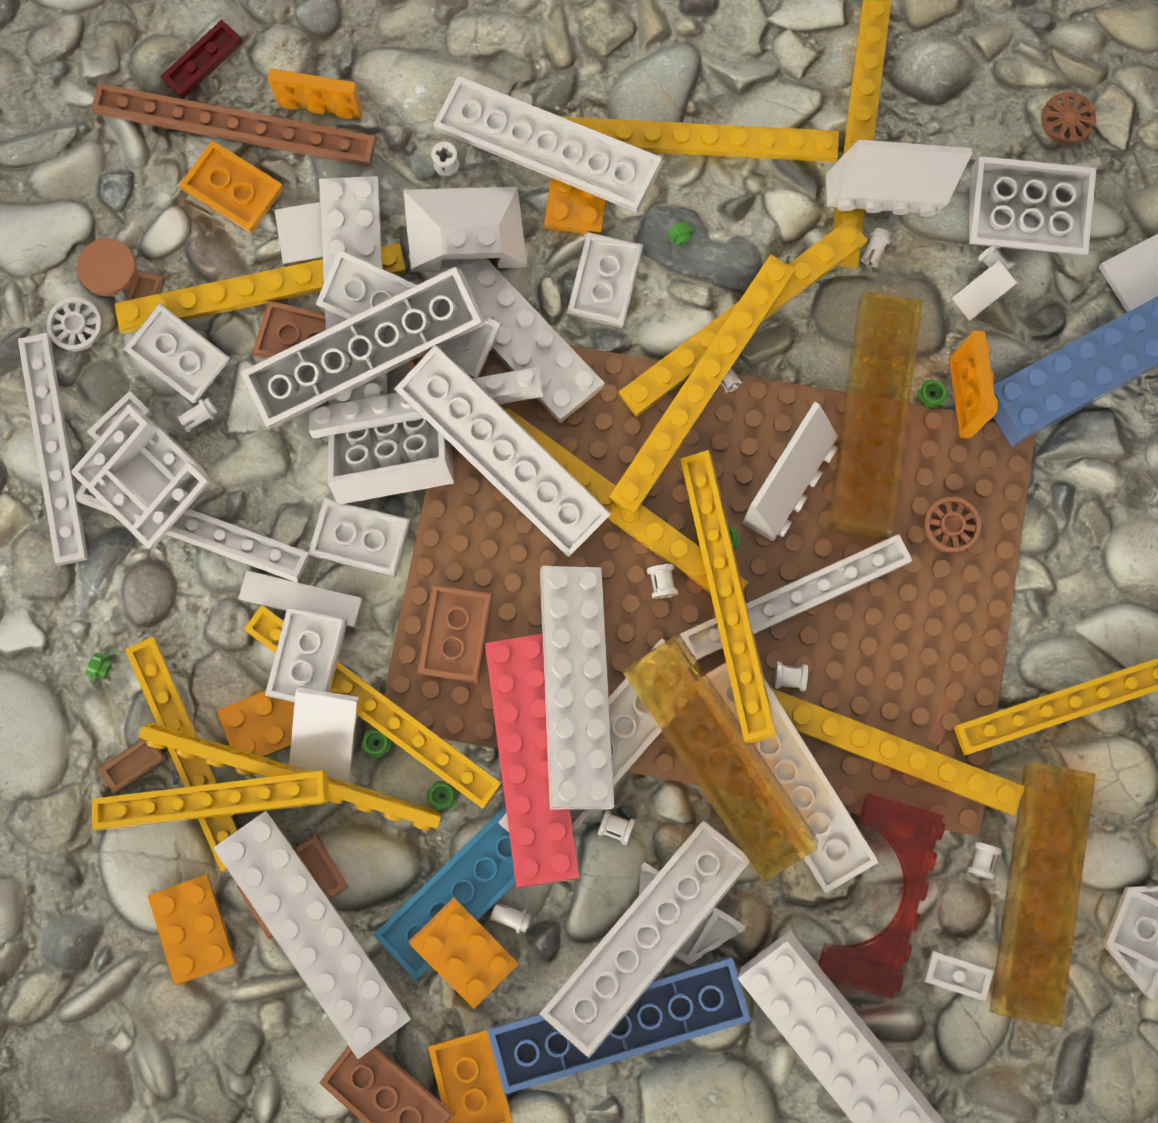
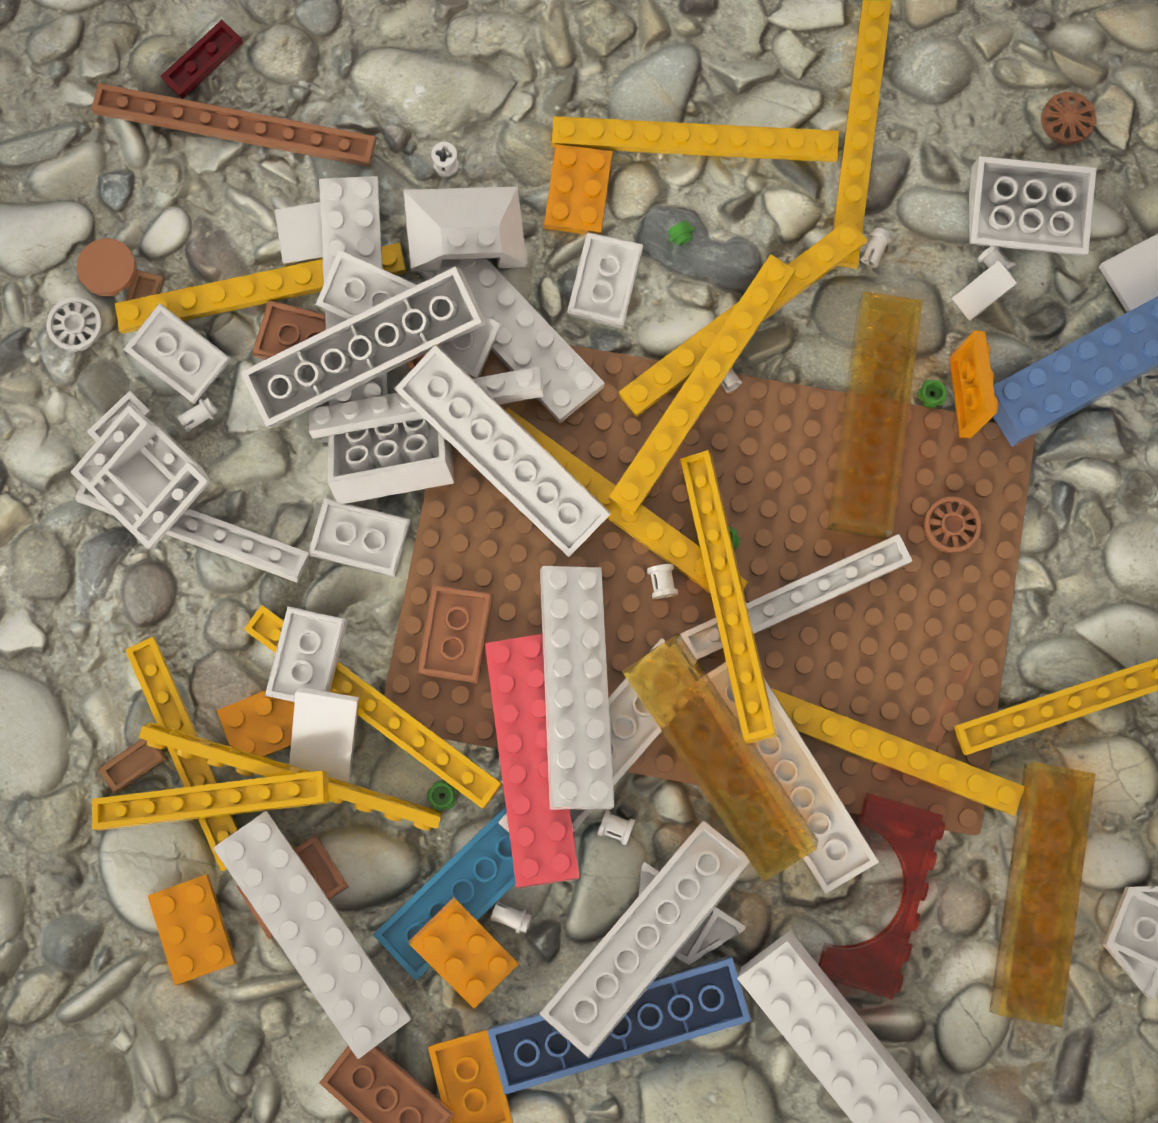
white plate [18,333,88,566] -> none
bright green plate [85,652,112,681] -> none
light orange plate [179,140,284,234] -> none
white tile [238,570,363,628] -> none
light orange plate [268,68,363,120] -> none
bright green plate [361,728,392,758] -> none
white plate [433,76,663,213] -> none
white slope [742,402,838,542] -> none
white bush [774,661,808,692] -> none
white slope [826,140,972,217] -> none
white plate [923,951,994,1002] -> none
white bush [967,842,1002,880] -> none

